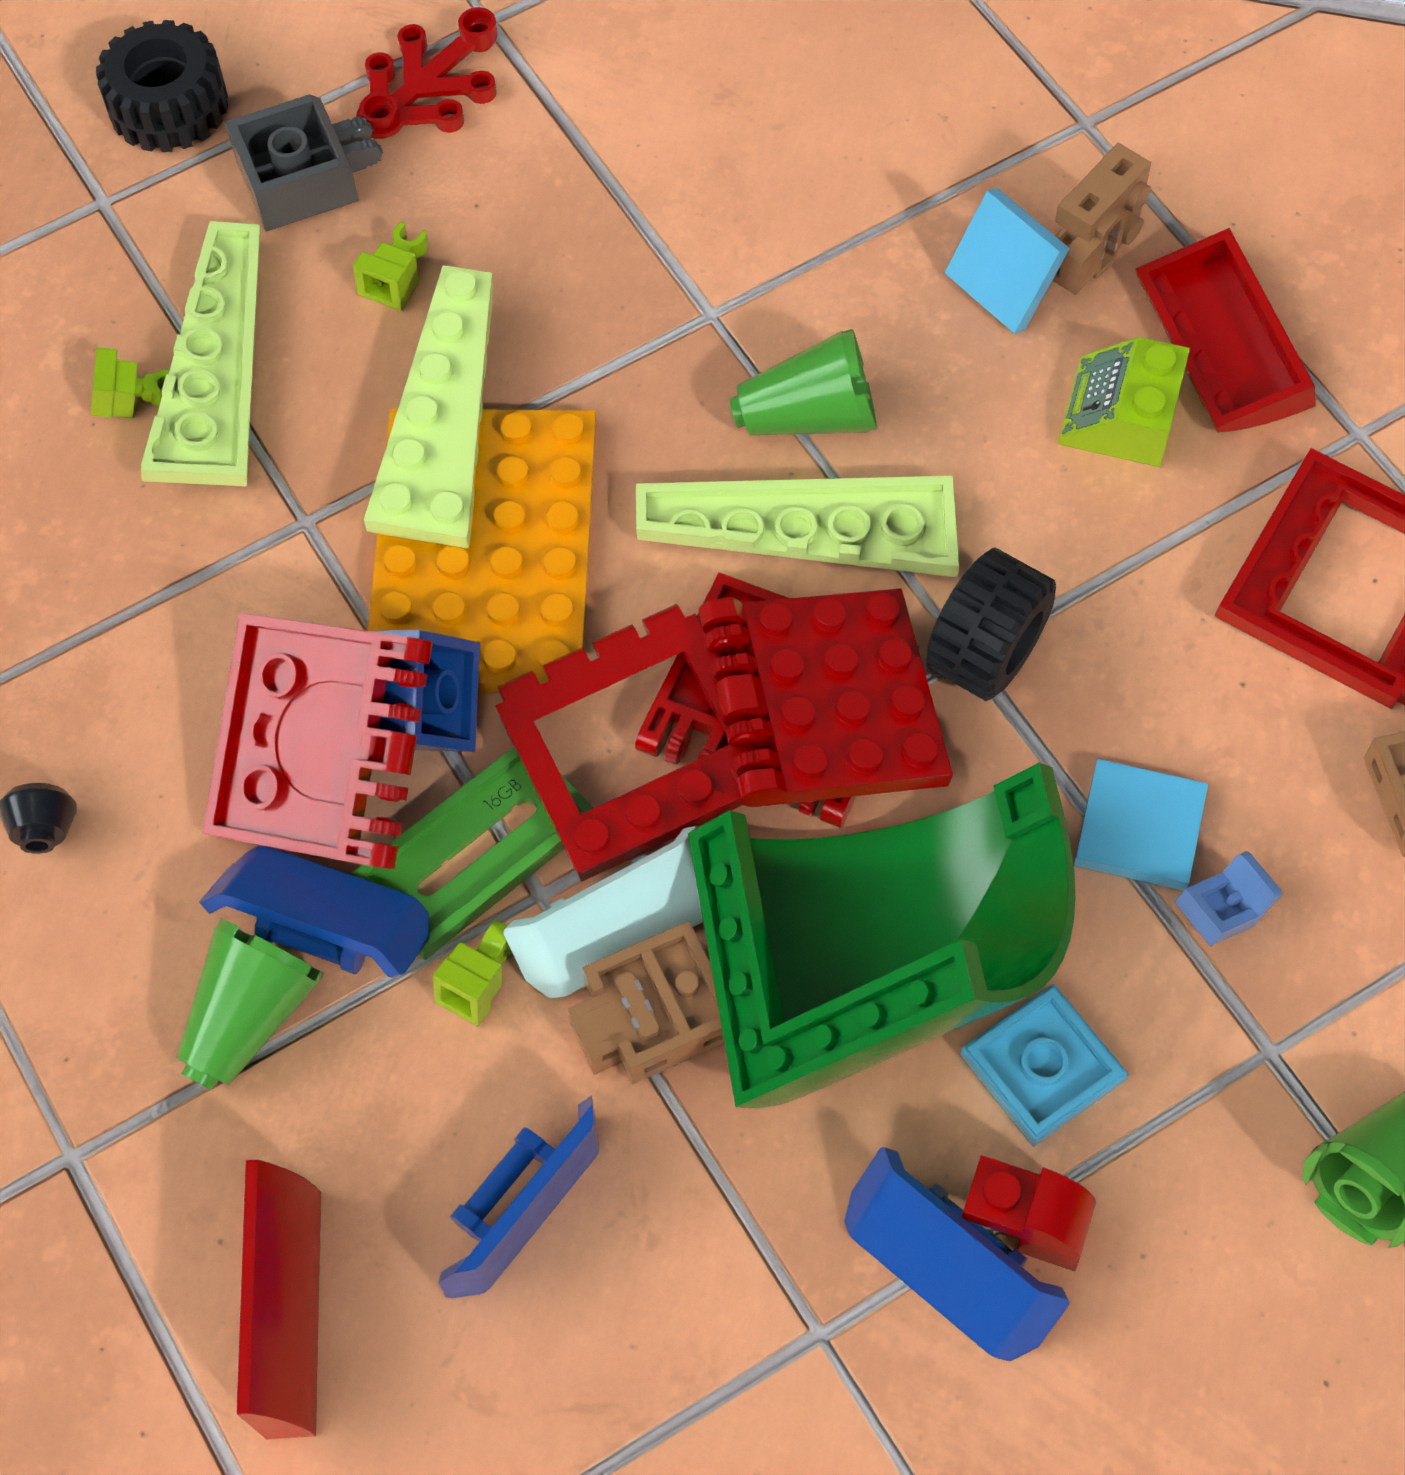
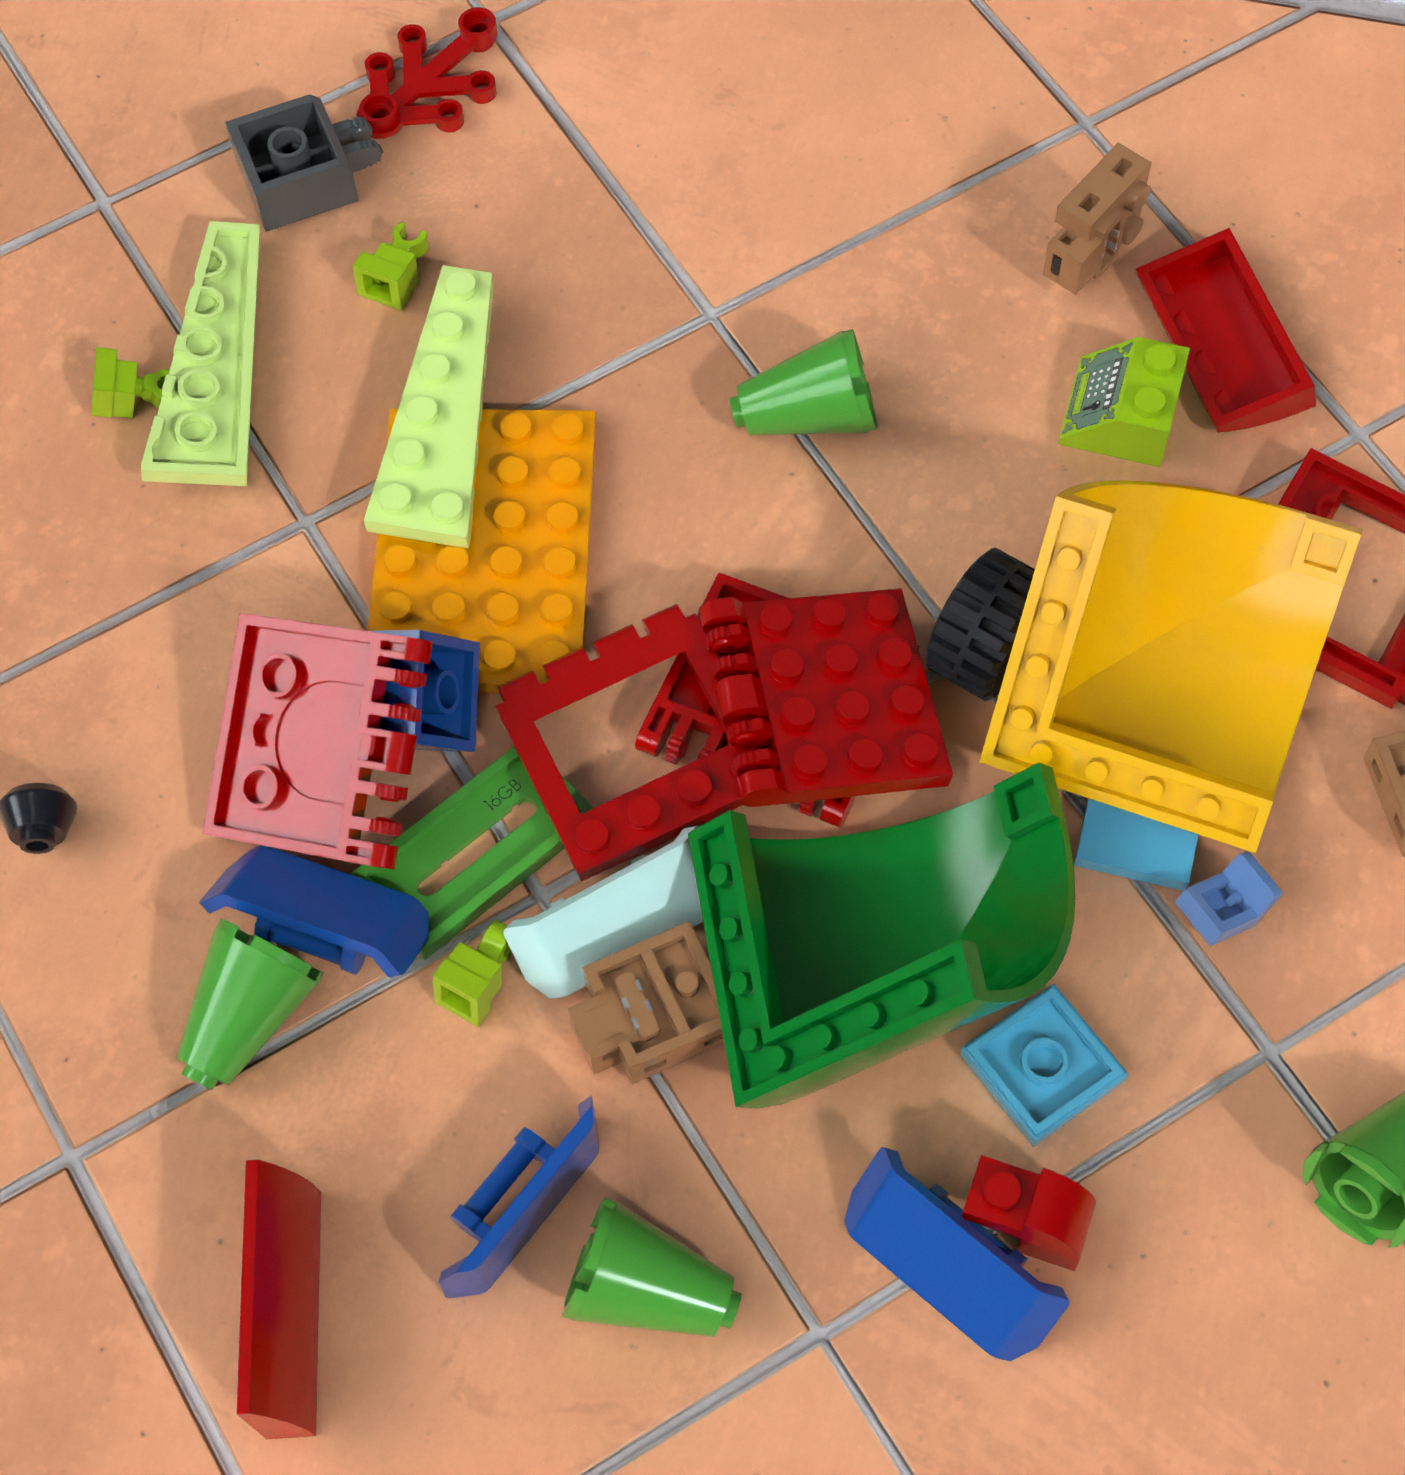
black tyre [96,20,228,152] -> none
yellowish green wing [636,476,959,577] -> none
medium azure tile [944,188,1070,334] -> none
none -> bright green cone [562,1197,742,1337]
none -> yellow panel [979,480,1363,853]

